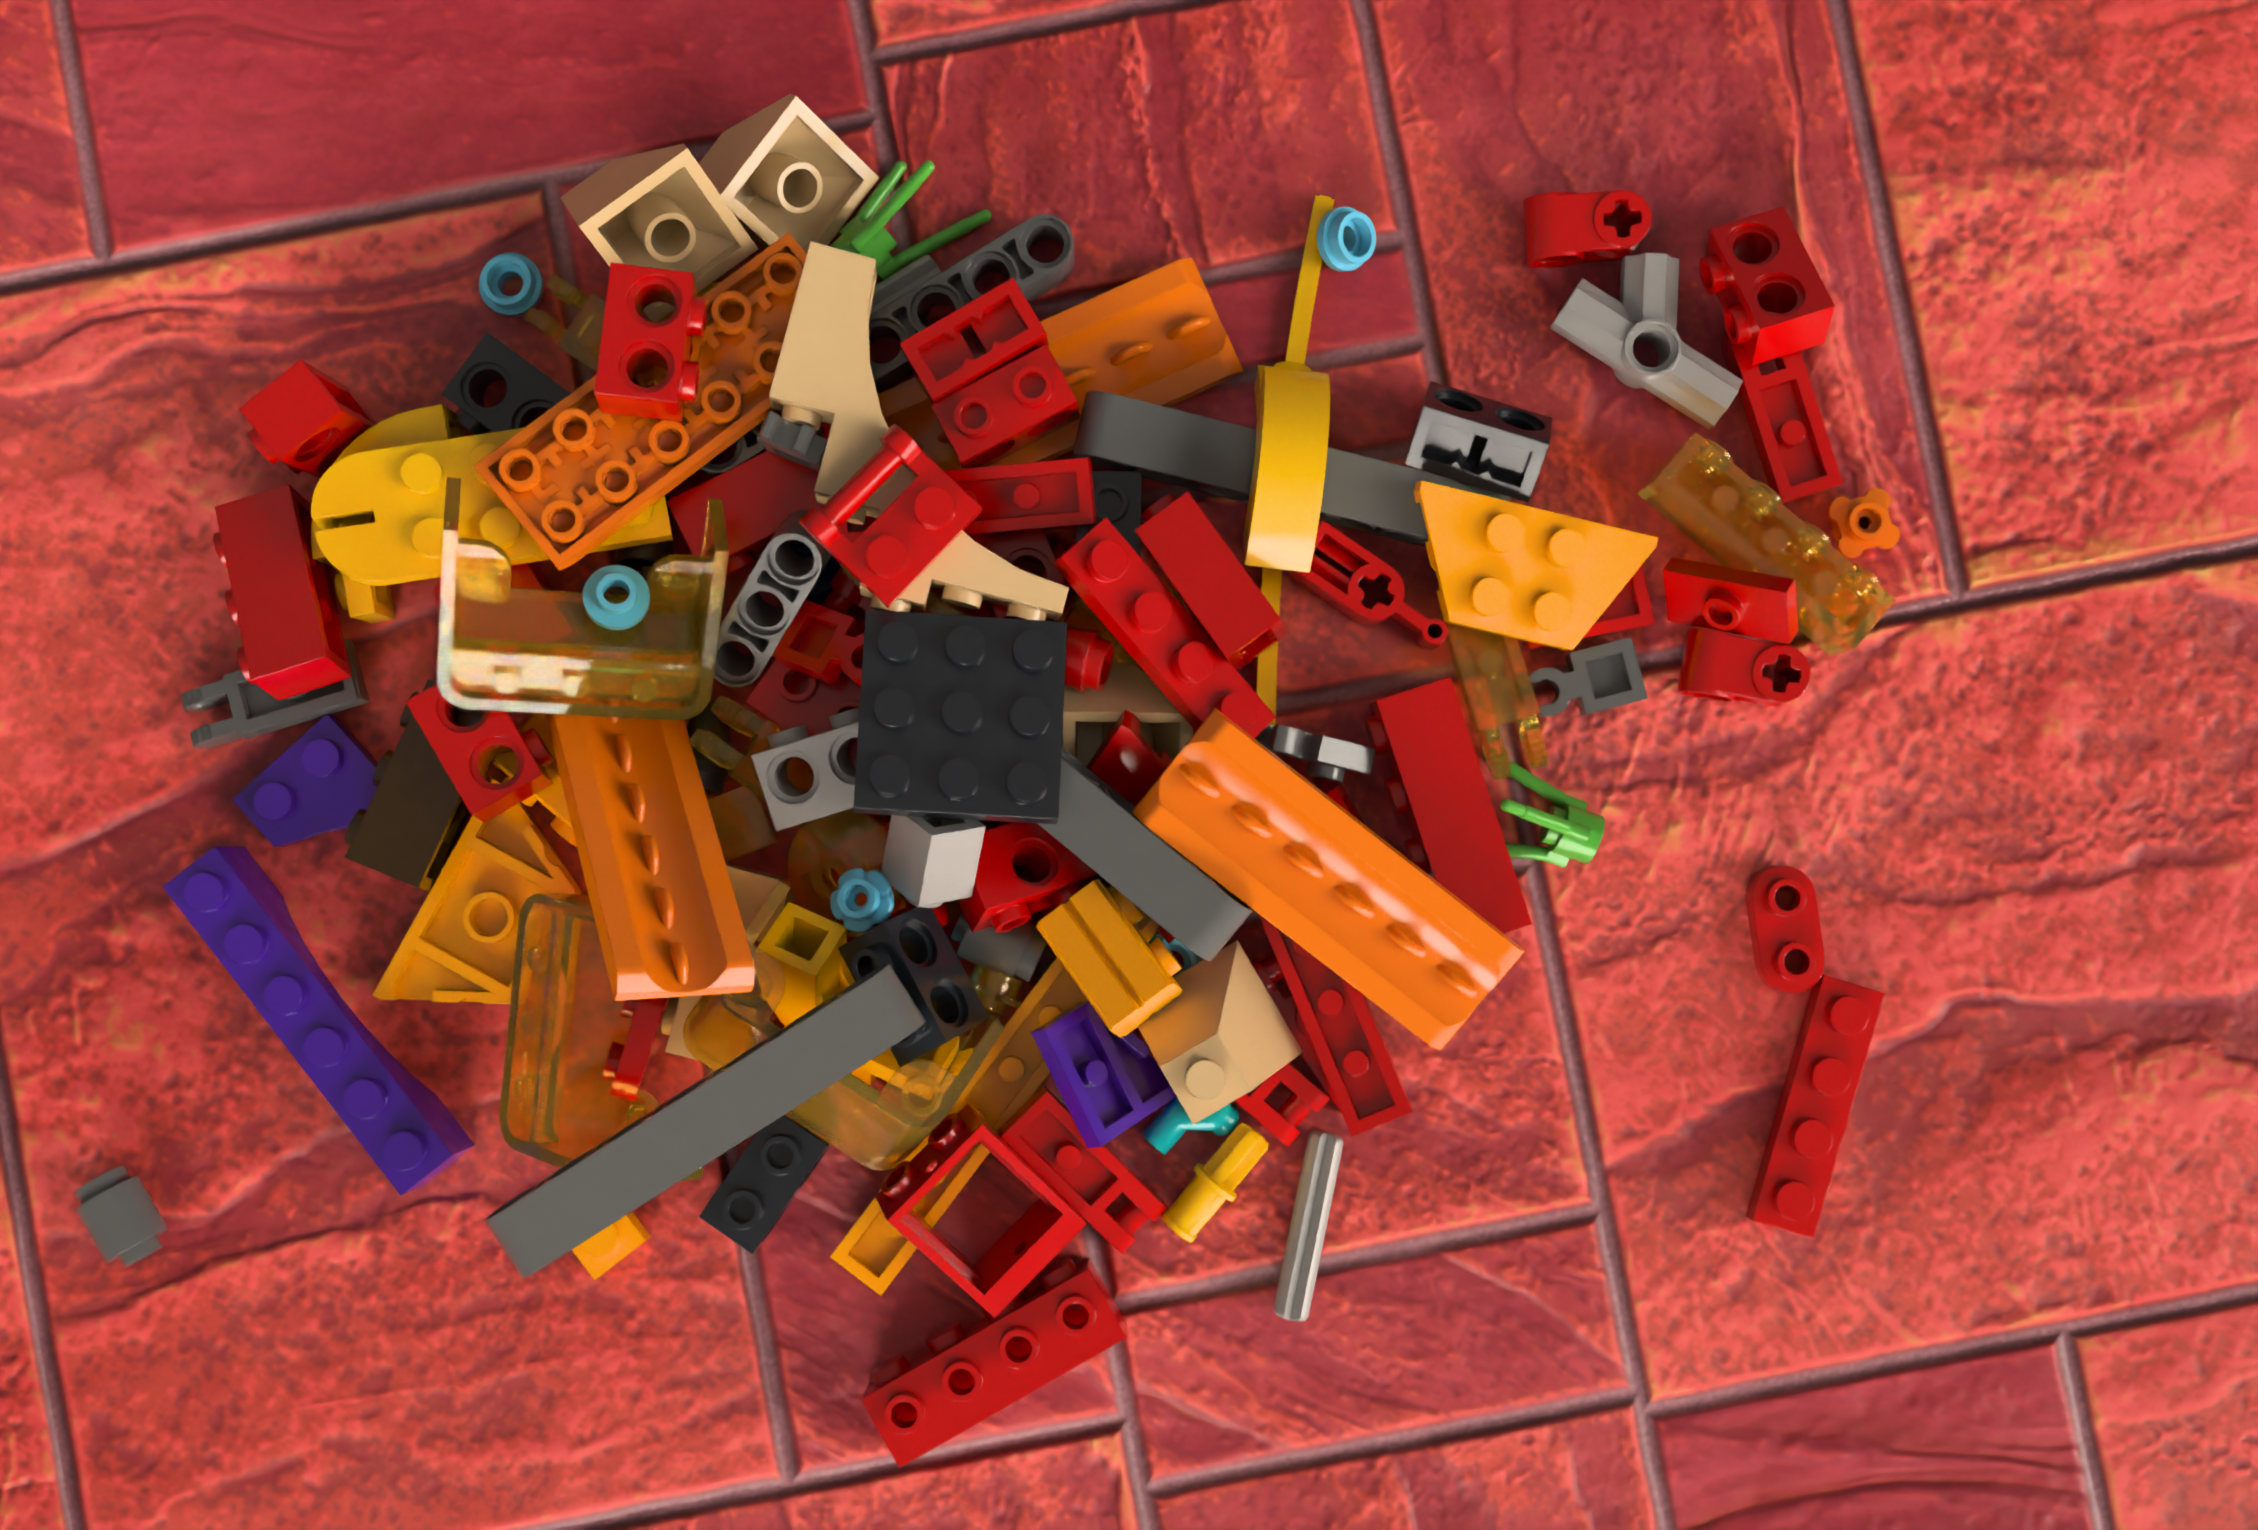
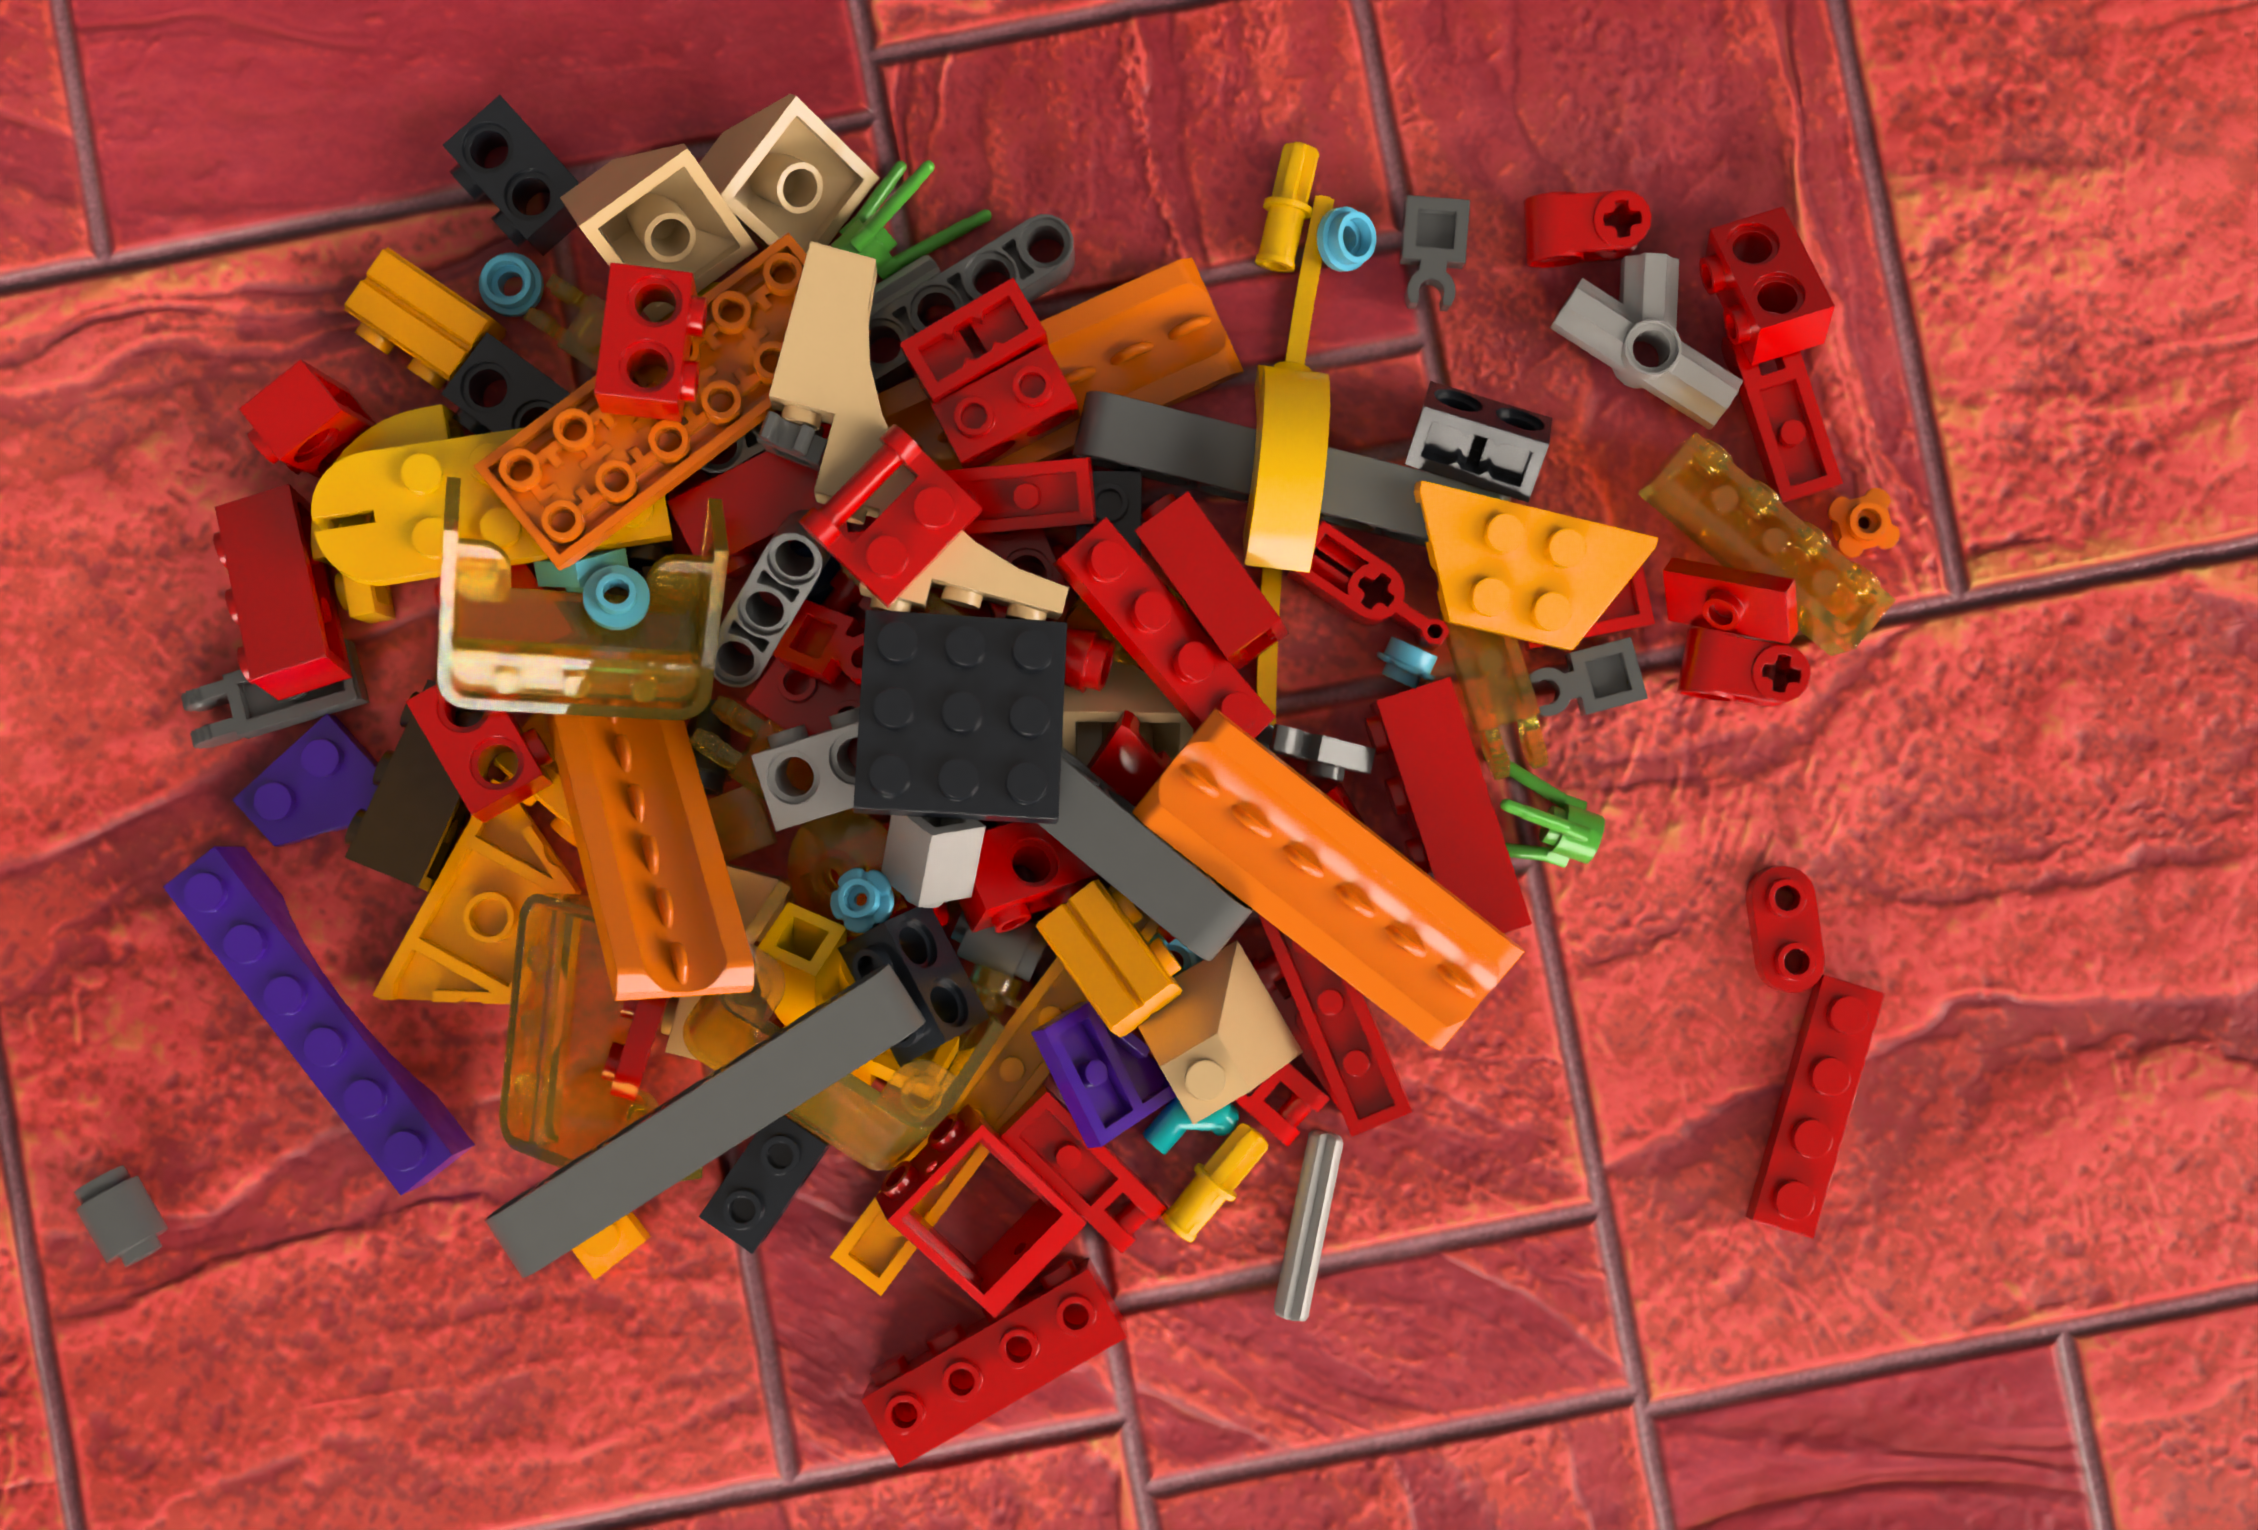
none -> light orange brick [344,247,506,390]
none -> black brick [443,95,579,256]
none -> plate [533,548,629,597]
none -> yellow axle [1255,142,1319,273]
none -> medium azure plate [1377,636,1438,688]
none -> dark grey plate [1399,195,1470,312]

